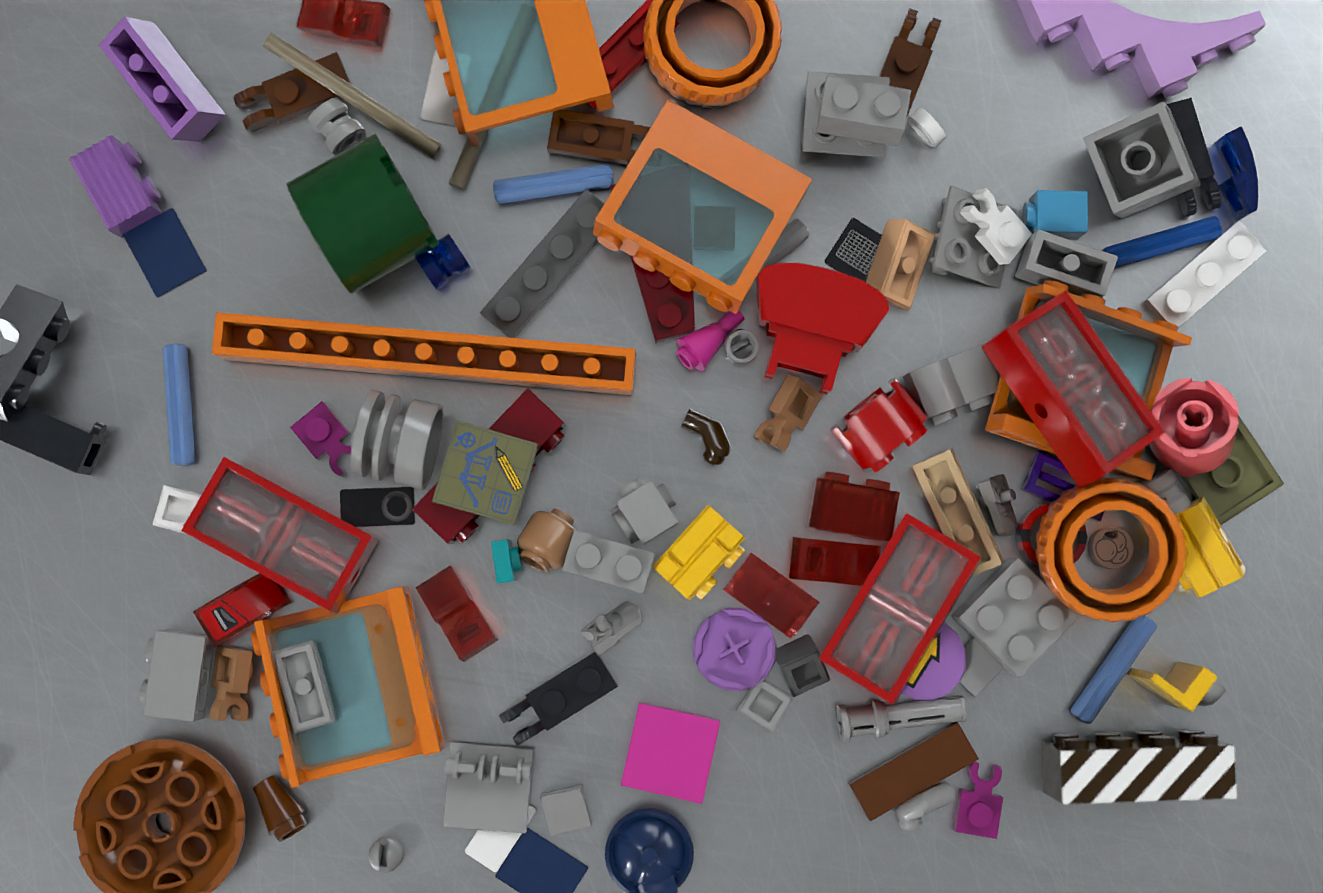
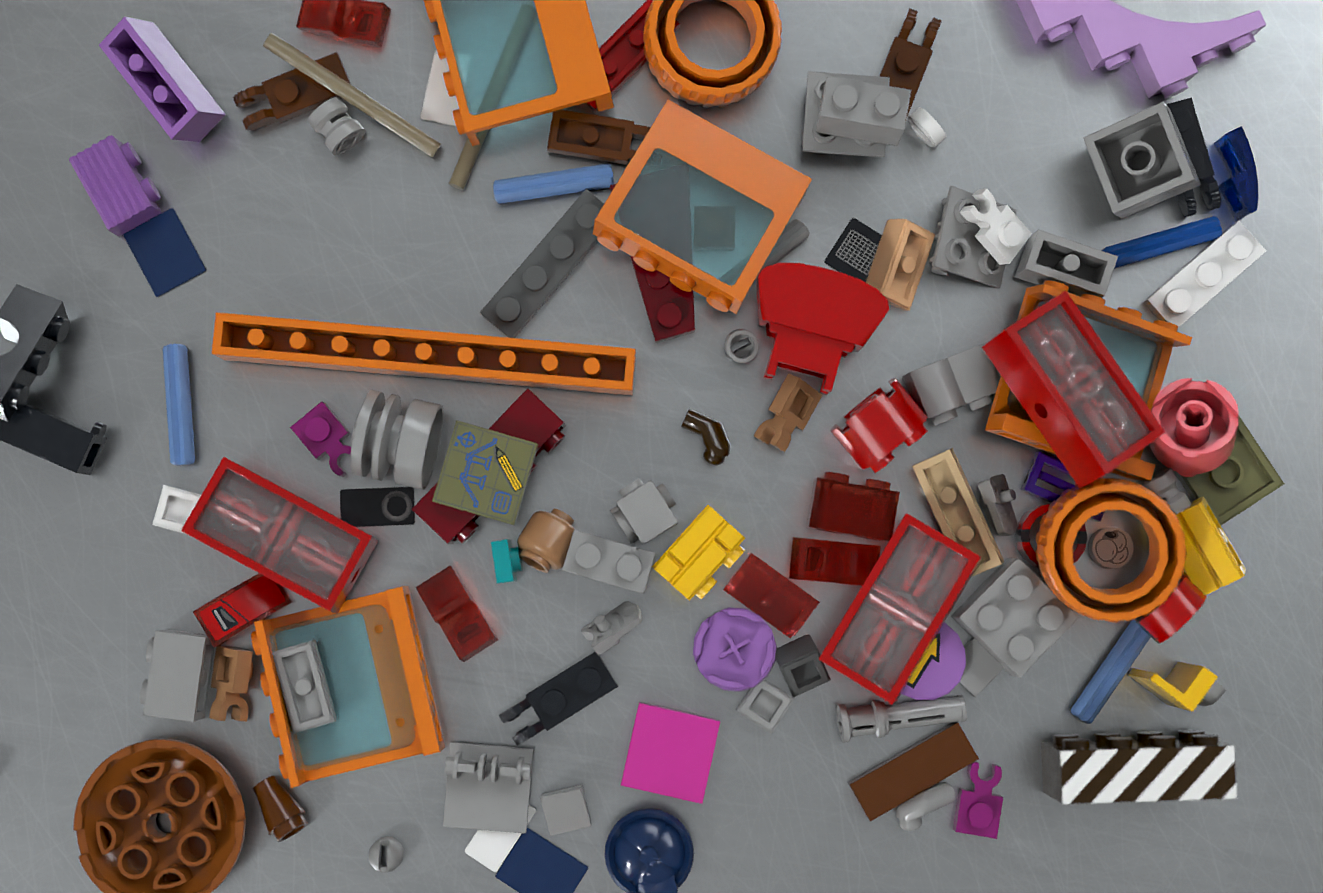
dark green brick [286,133,440,294] -> none
clear blue wheel [416,233,471,290] -> none
dark pink cone [676,311,745,371] -> none
dark azure brick [1022,190,1088,240] -> none
none -> red piece [1136,574,1207,644]

